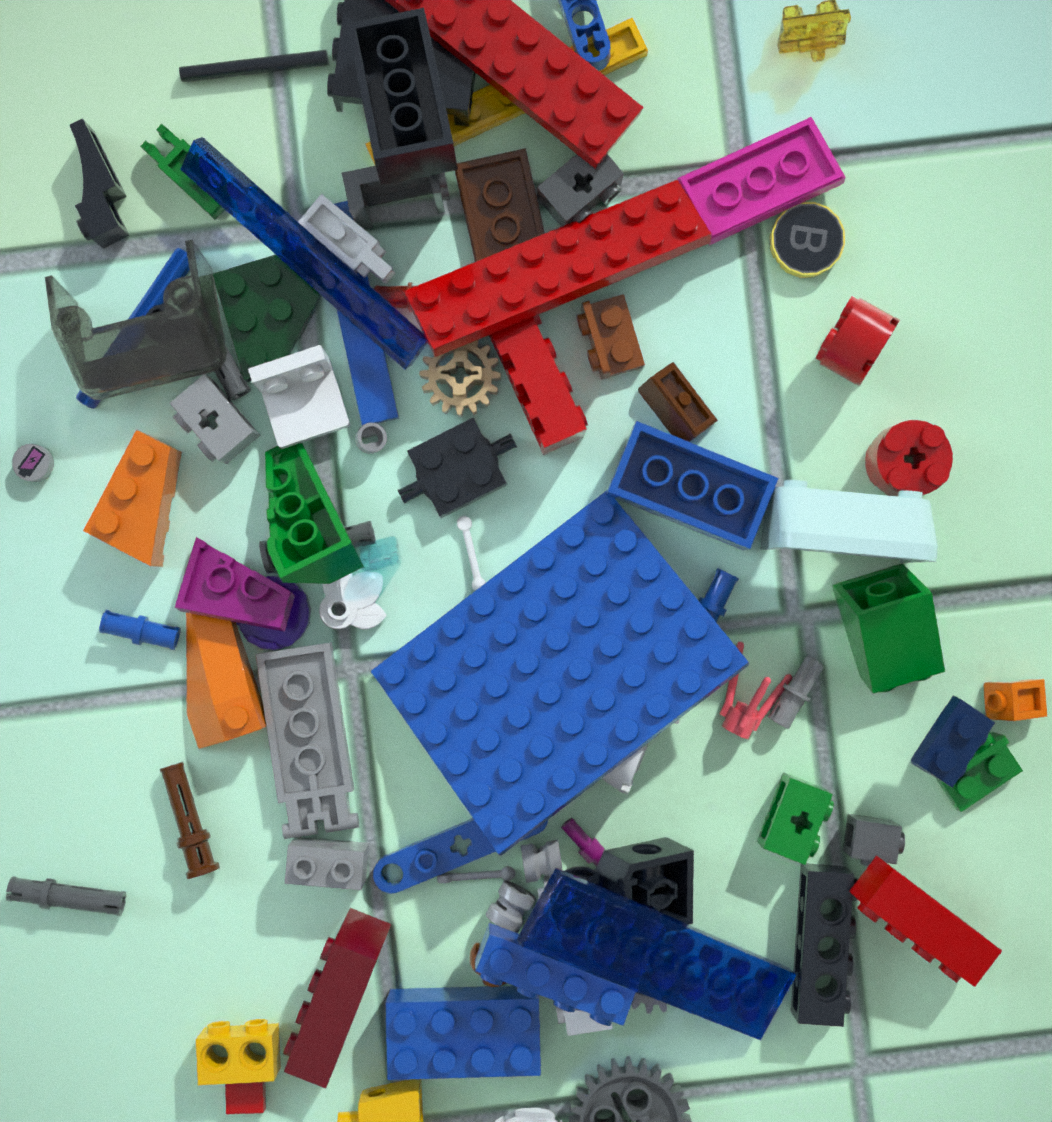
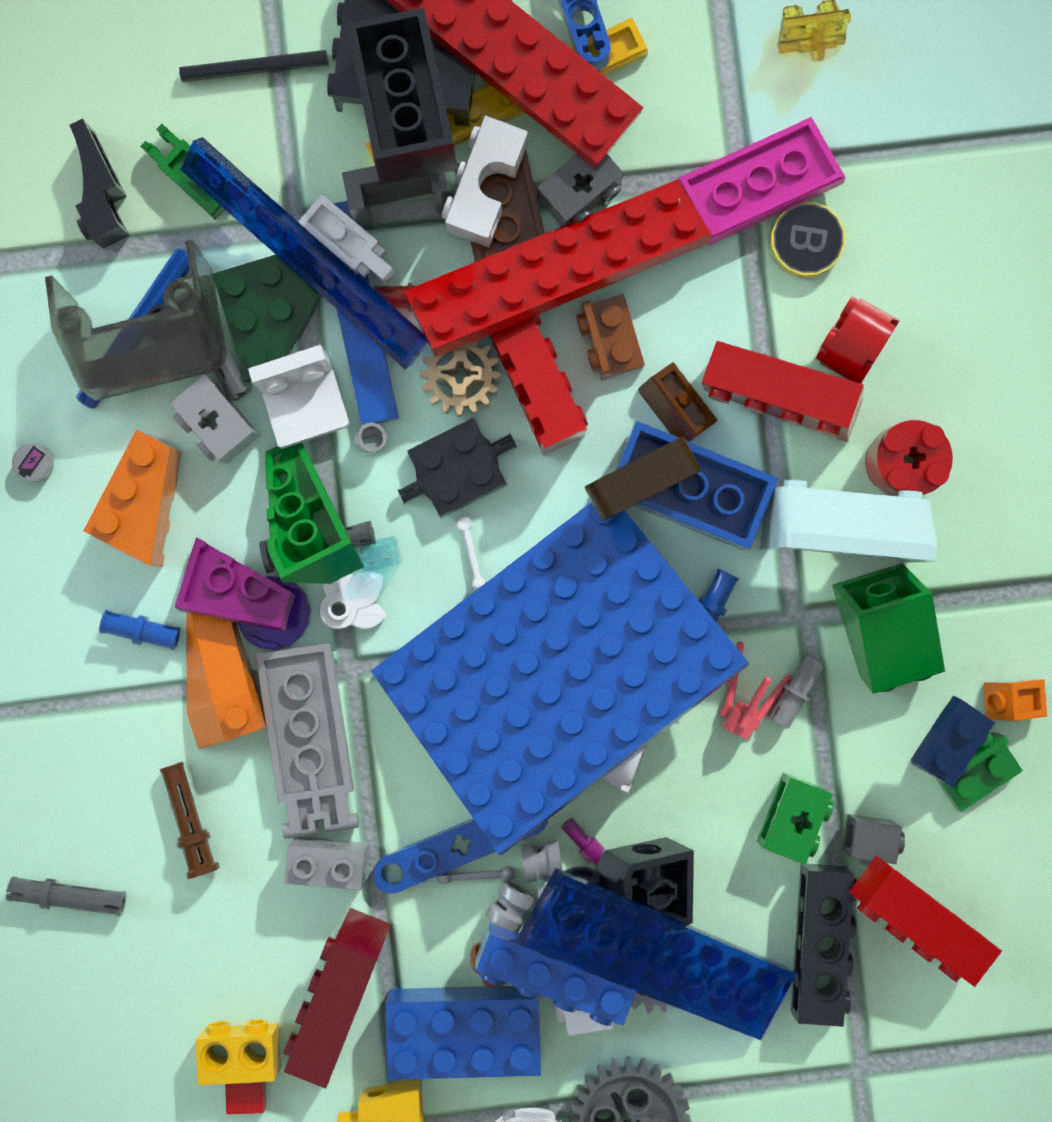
none -> white arch [442,116,528,248]
none -> dark brown beam [584,436,702,522]
none -> red wedge [701,341,864,442]

